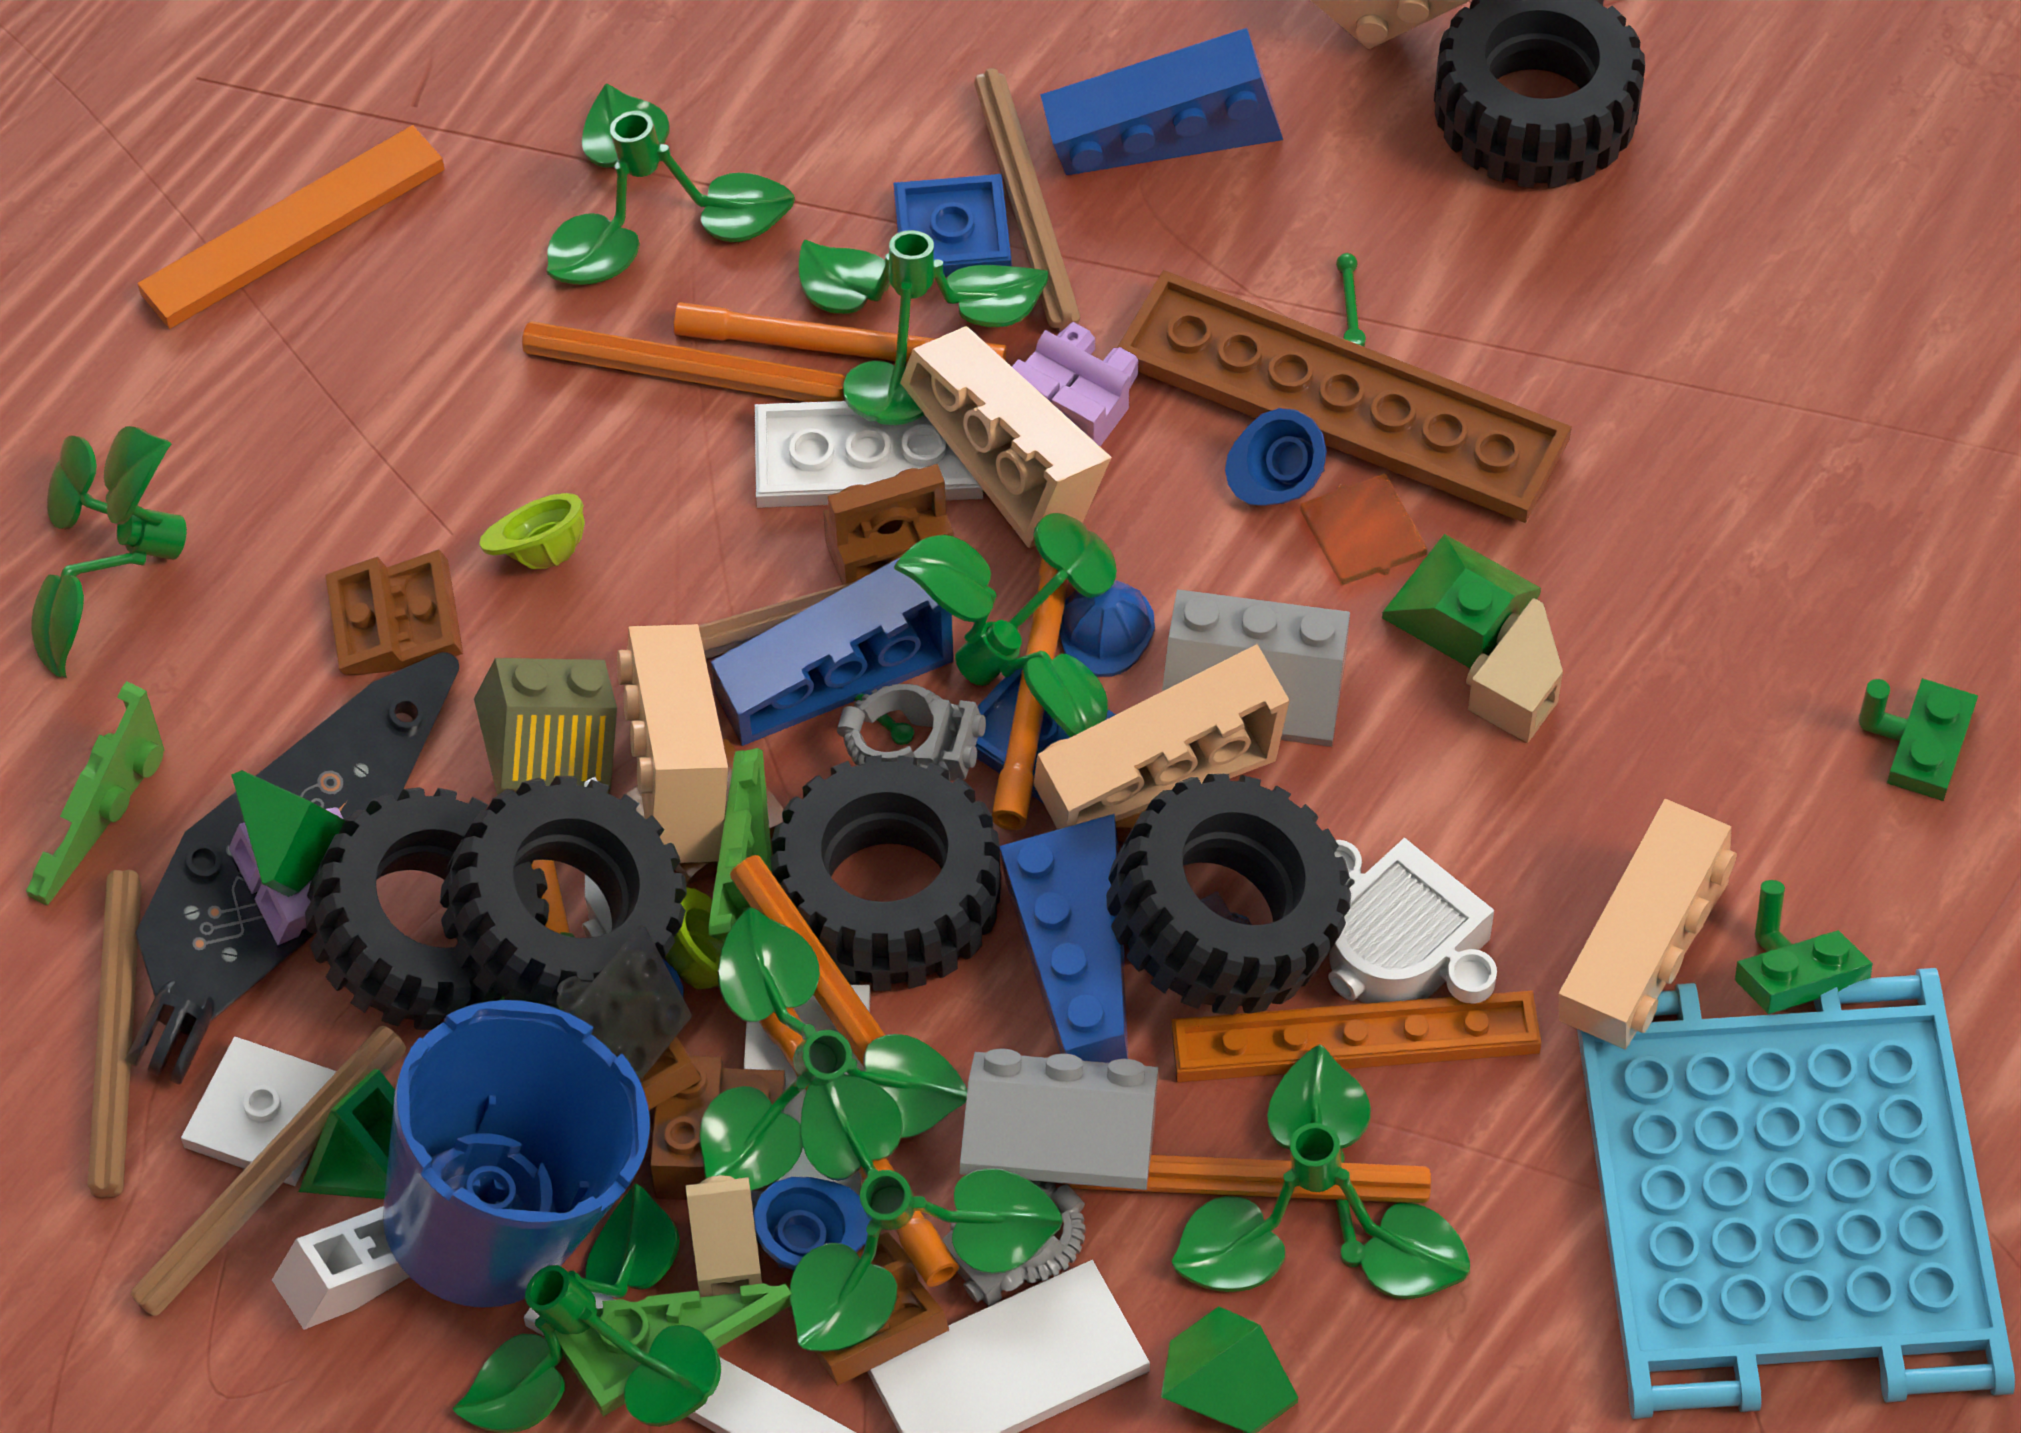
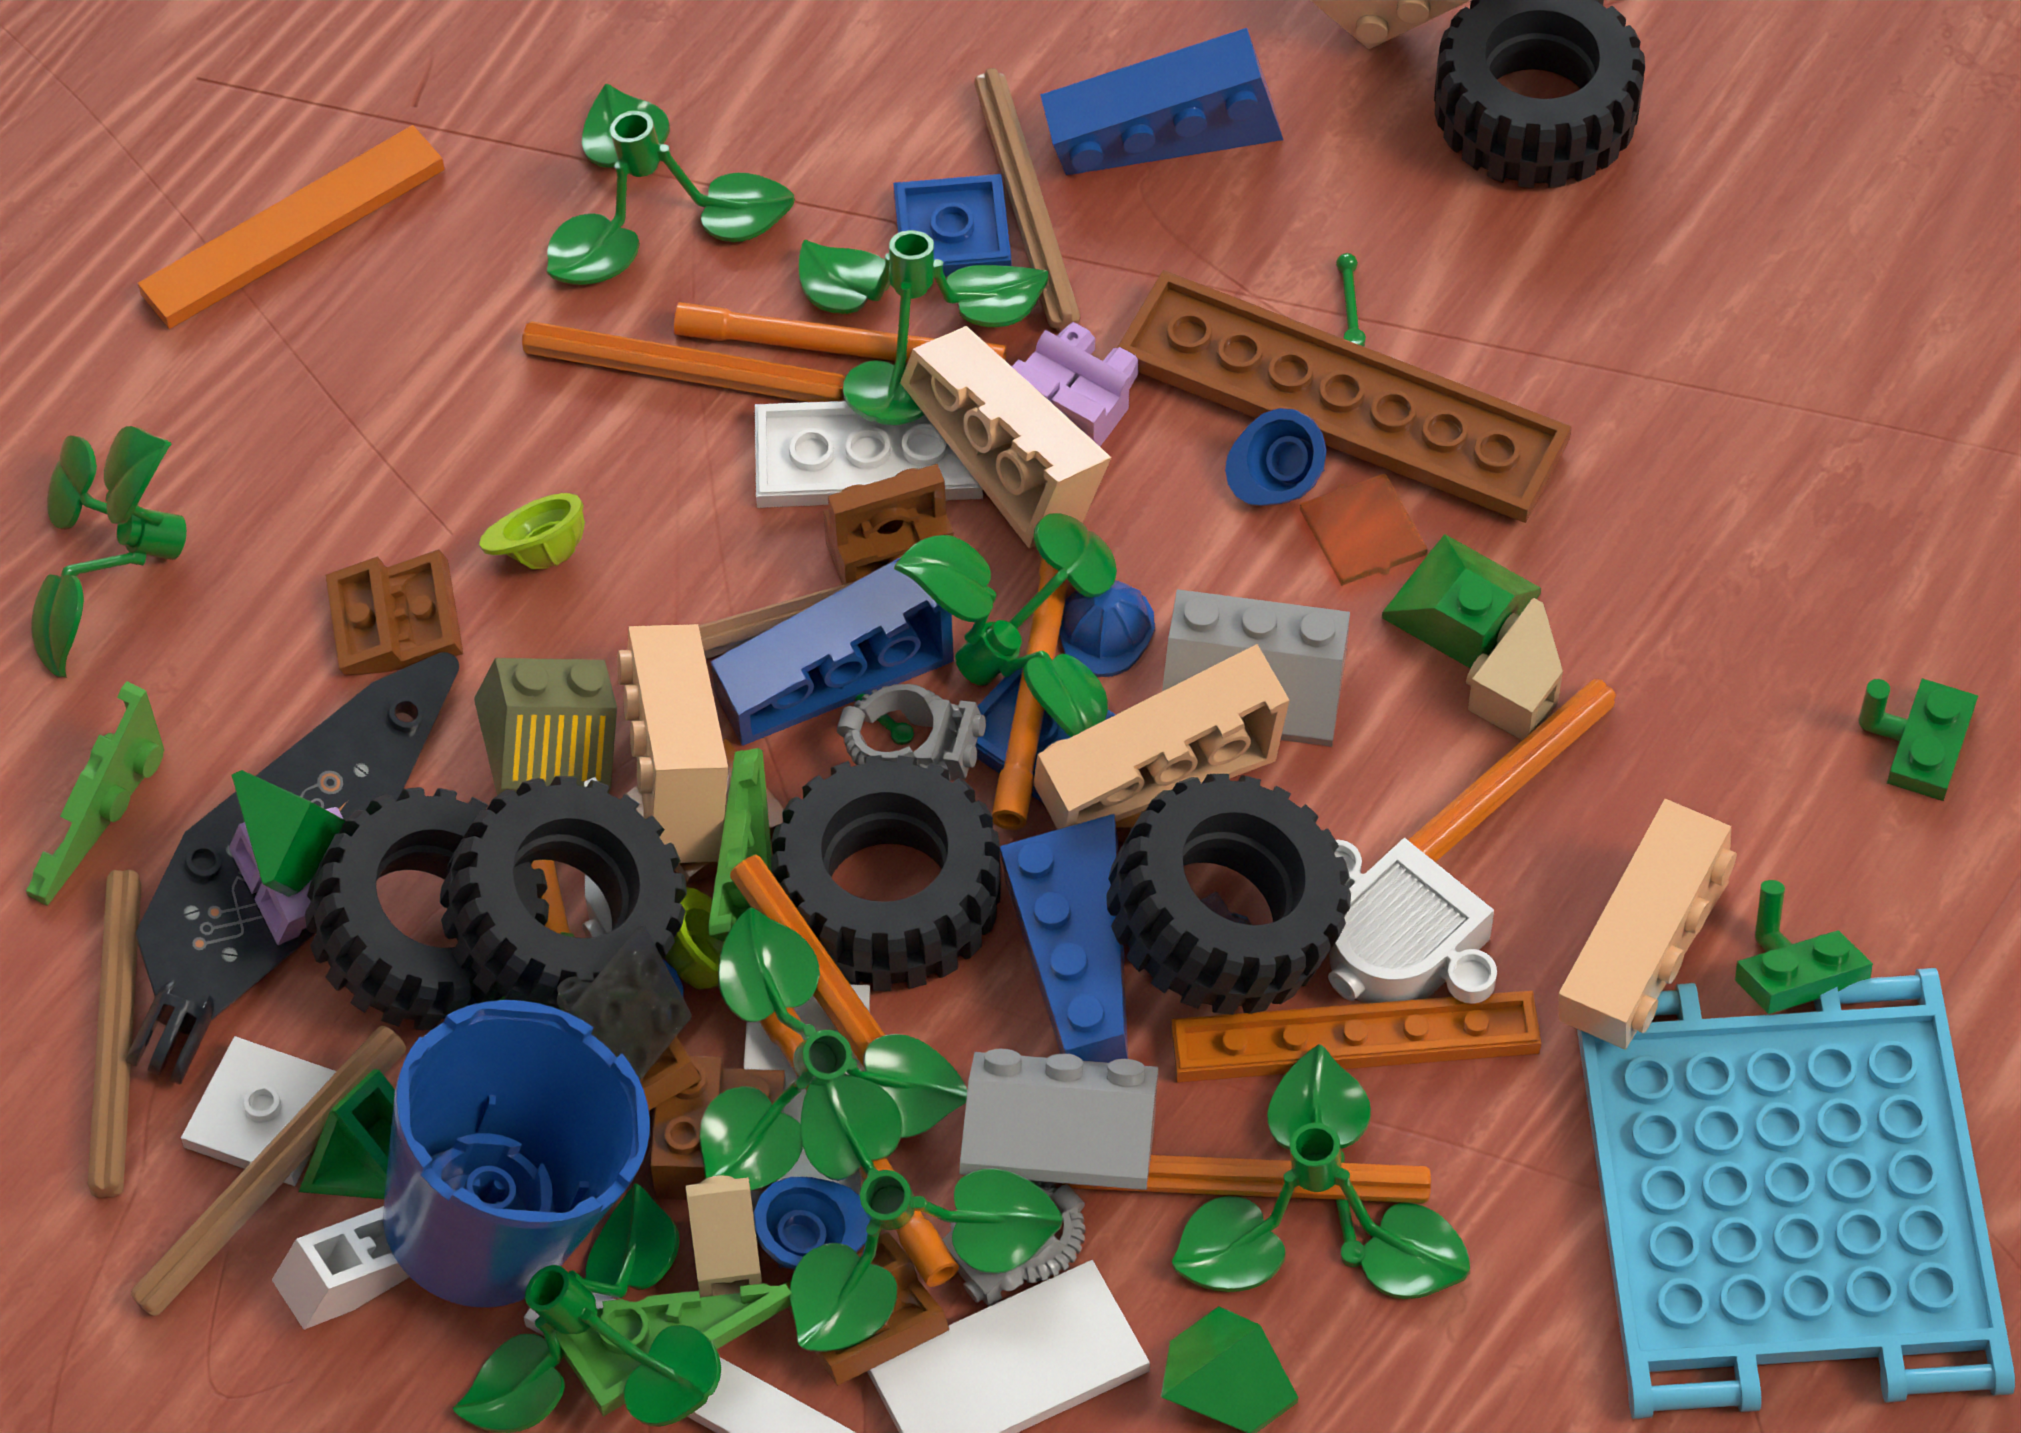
none -> orange axle [1408,679,1616,862]

